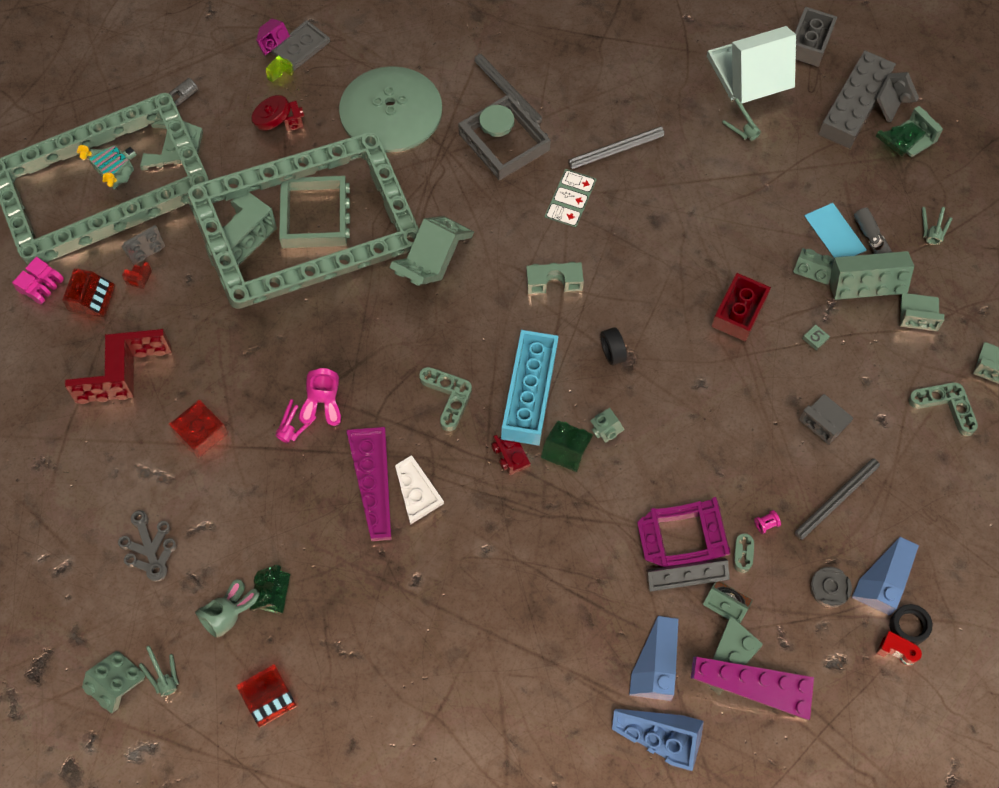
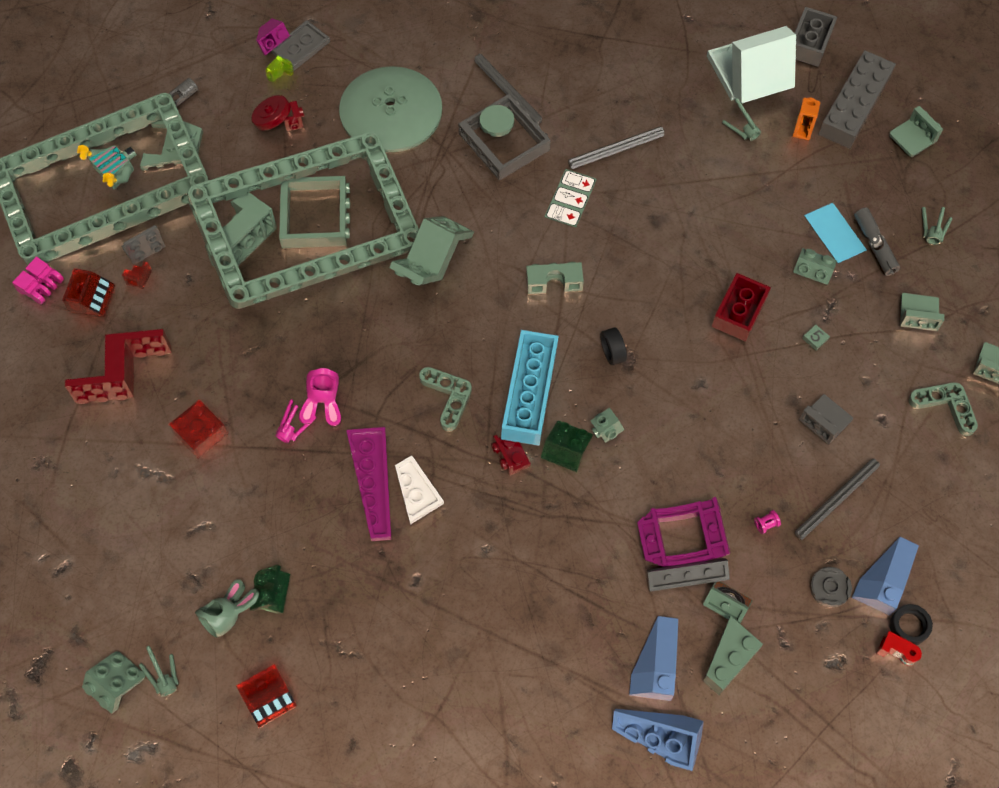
dark grey plant [118,510,177,582] -> none
magenta wing [691,657,814,720] -> none
sand green beam [733,534,754,573] -> none
sand green brick [829,251,914,300] -> none
clear green wing [876,122,926,156] -> none
dark grey bracket [877,72,919,122] -> none
none -> orange torso [792,97,820,141]

